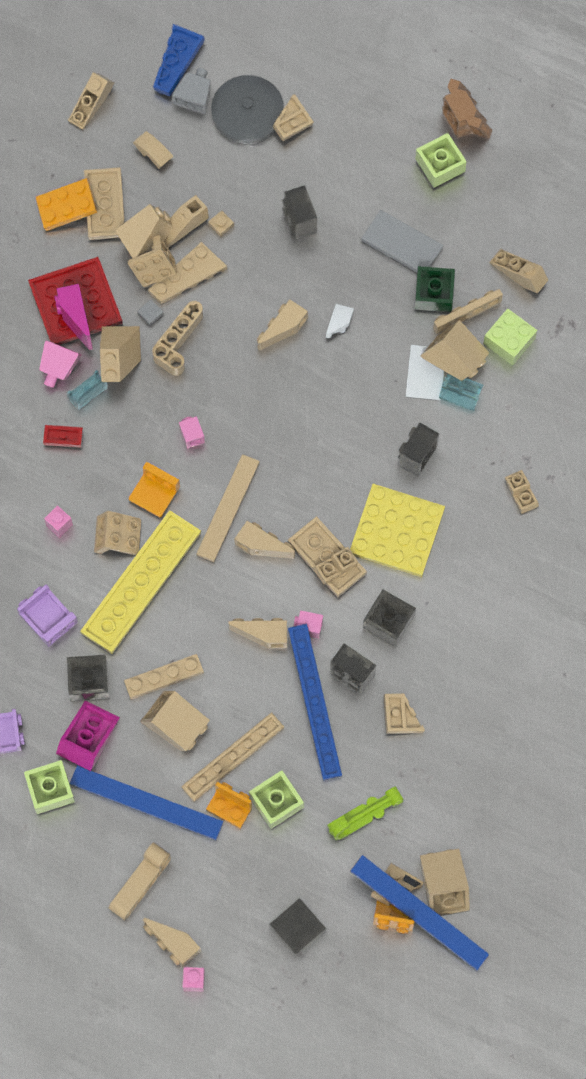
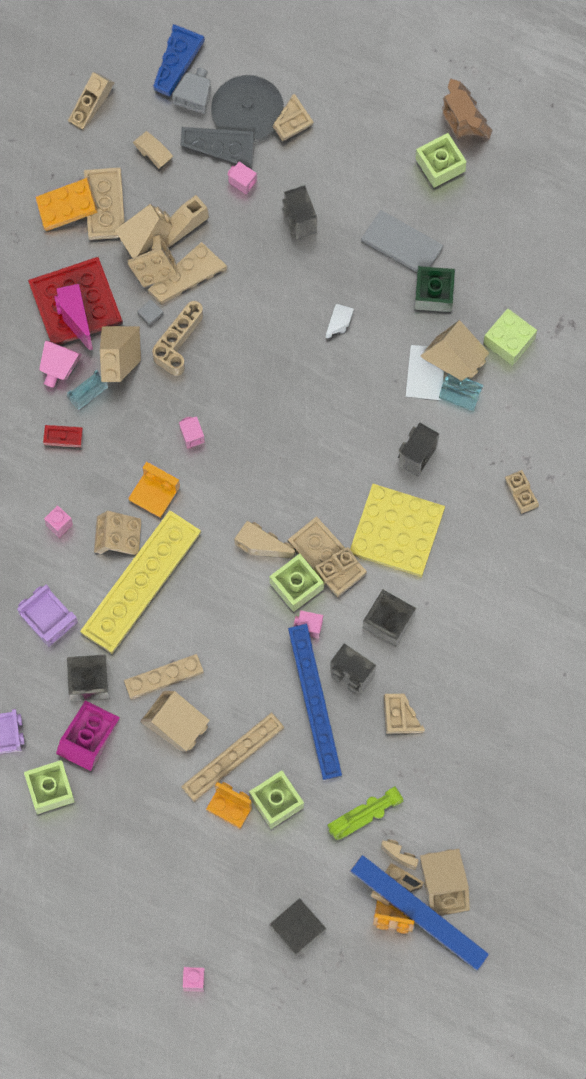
blue tile [69,766,224,841] -> none
tan beam [108,842,171,920] -> none
tan slope [143,918,201,968] -> none
tan tile [196,454,260,563] -> none
tan plate [208,211,234,237] -> none
tan slope [229,618,287,648] -> none
tan slope [257,300,308,350] -> none
tan plate [433,289,503,334] -> none
tan slope [490,249,548,293] -> none
none -> dark grey wing [180,127,255,168]
none -> bright pink brick [228,162,257,195]
none -> yellowish green brick [269,554,324,612]
none -> tan slope [381,839,419,871]

